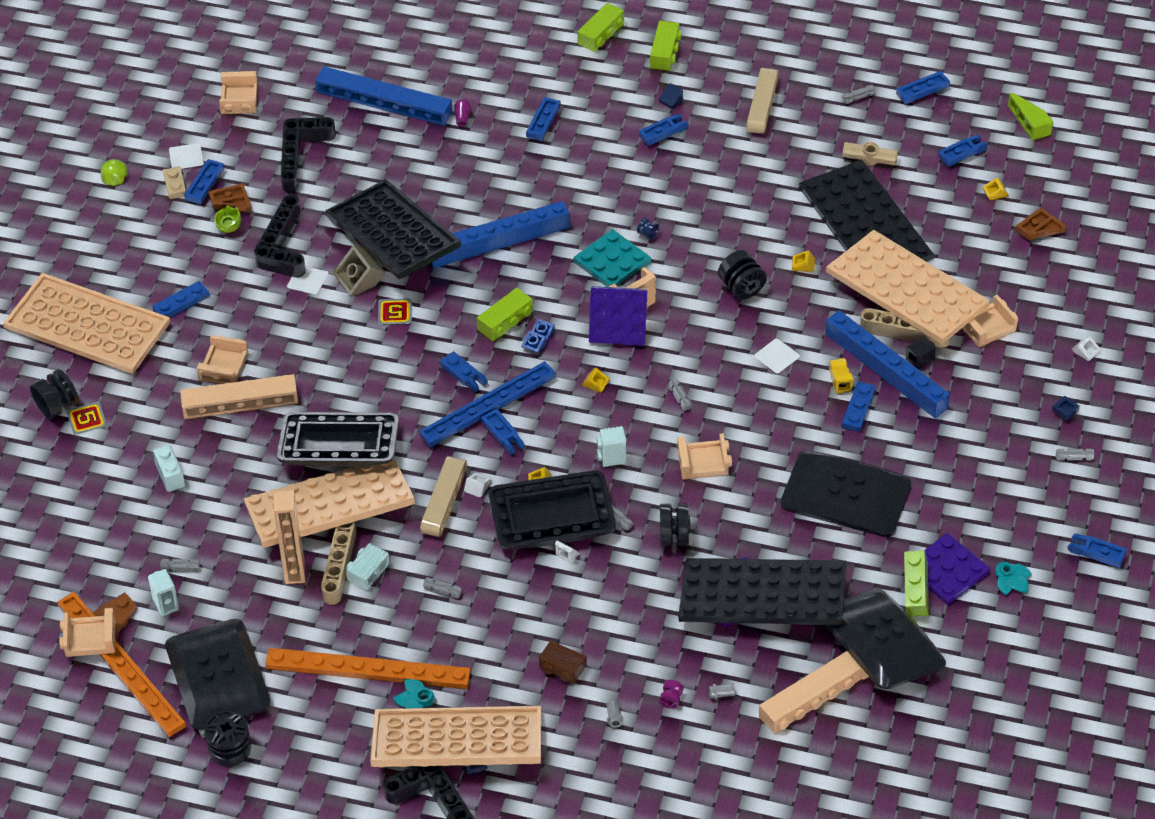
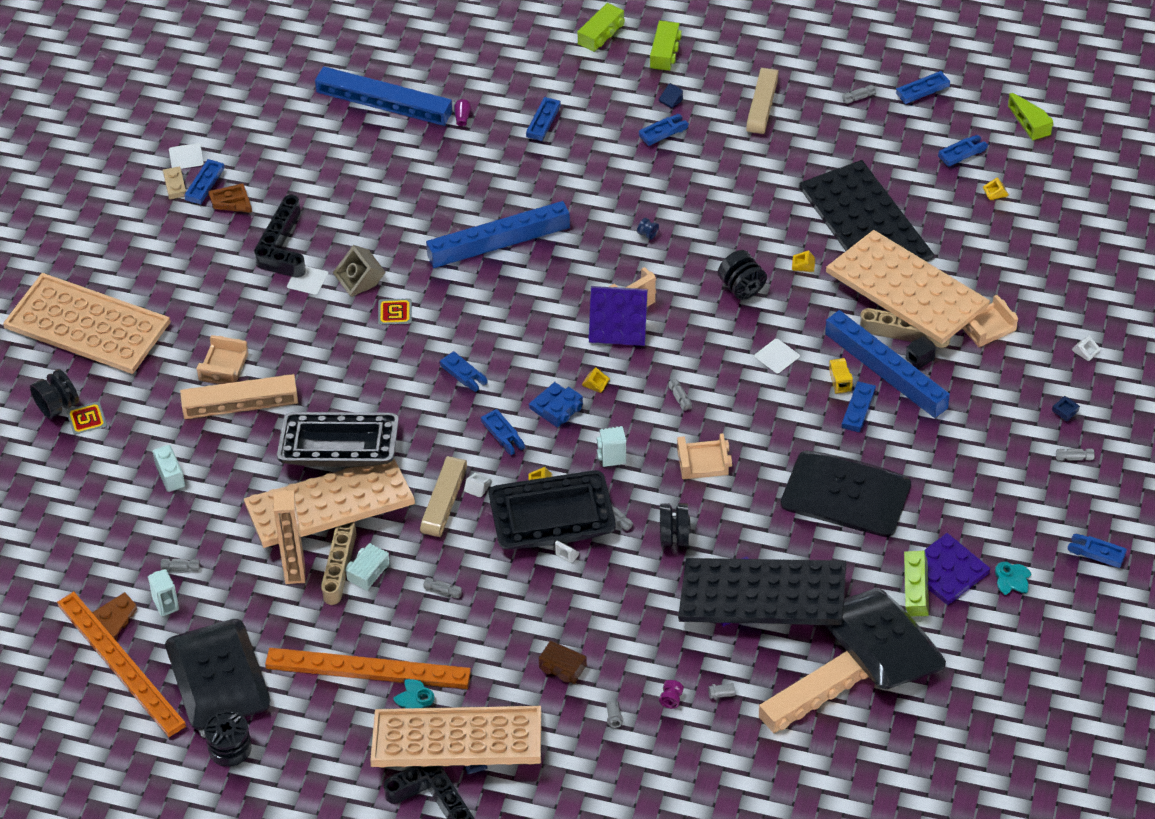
light nougat panel [60,608,116,657] -> none
lime hair [100,159,128,186] -> none
blue plate [152,281,210,317] -> none
lime hair [214,206,242,233] -> none
light nougat panel [219,71,258,114] -> none
black beam [281,117,336,193] -> none
black plate [325,179,461,280] -> none
blue plate [419,361,556,448] -> none
lime brick [476,288,533,341] -> none
blue slope [521,319,555,354] -> none
teal plate [573,229,651,287] -> none
tan piece [842,142,898,166] -> none
dark orange wing [1015,207,1067,240] -> none
none -> blue plate [529,382,583,428]

